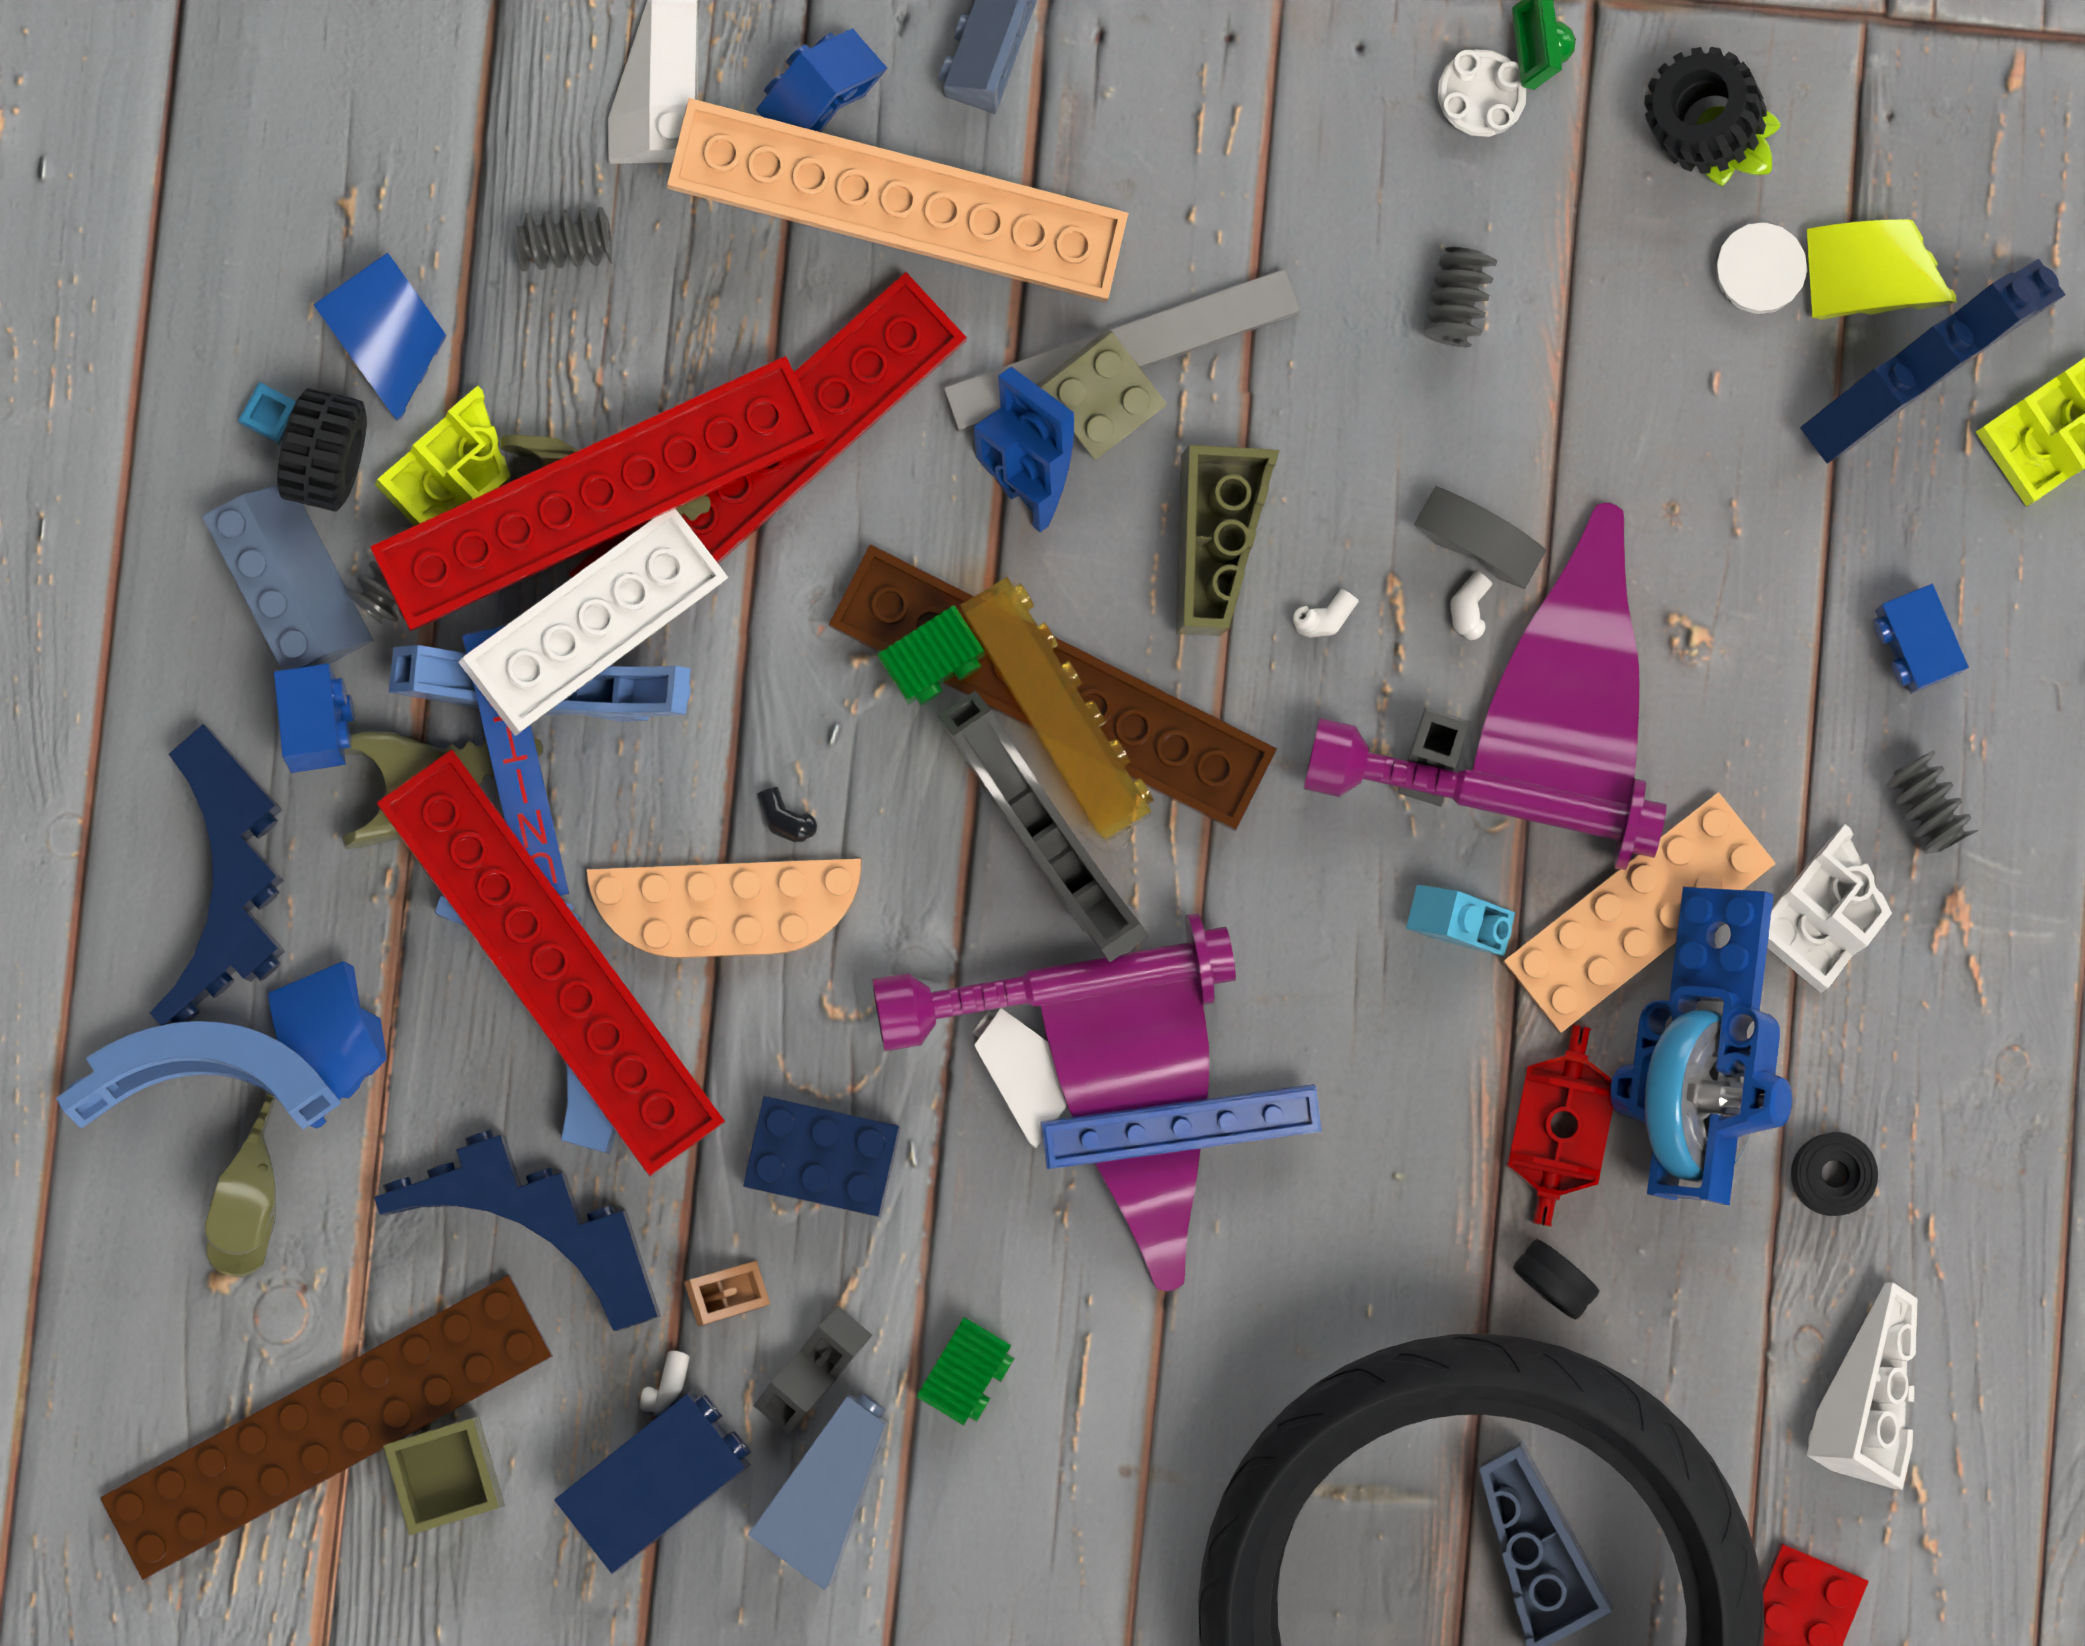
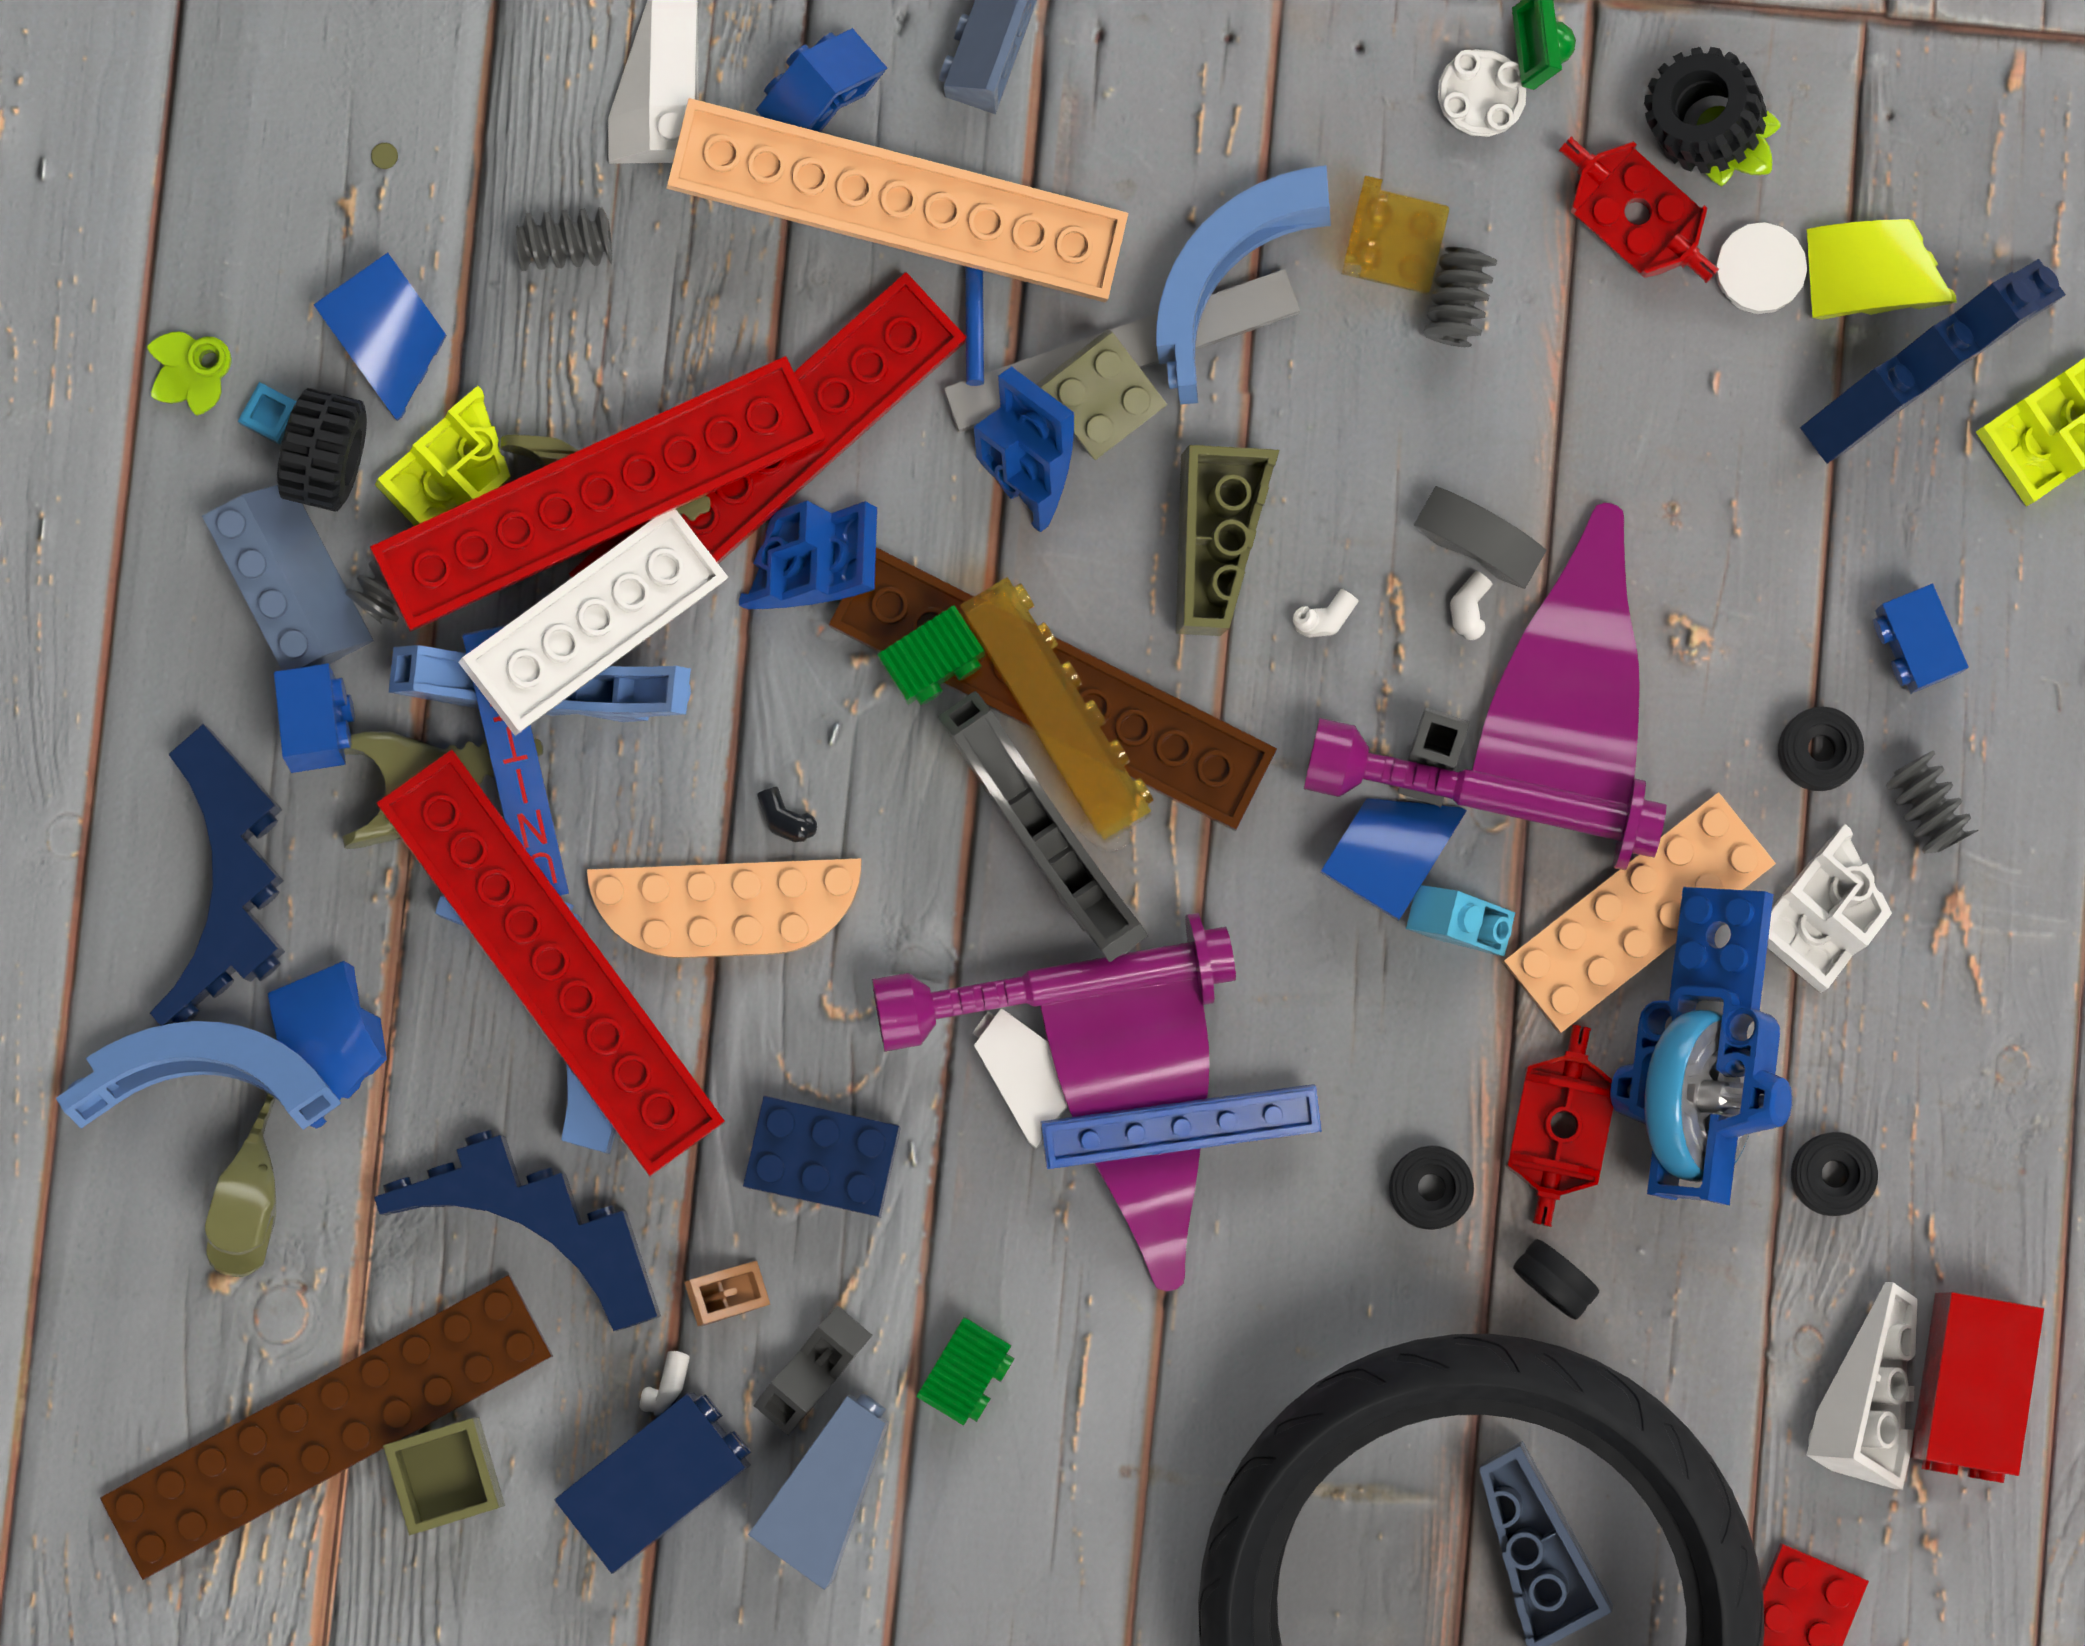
none -> lime plate [147,331,232,416]
none -> olive sticker [371,143,398,169]
none -> blue slope [739,501,877,609]
none -> blue bar [965,266,984,386]
none -> medium blue arch [1156,165,1331,405]
none -> blue slope [1320,798,1467,921]
none -> clear yellow bracket [1341,175,1449,294]
none -> black tyre [1389,1146,1474,1230]
none -> red plate [1559,136,1719,283]
none -> black tyre [1778,706,1864,791]
none -> red brick [1910,1292,2044,1483]

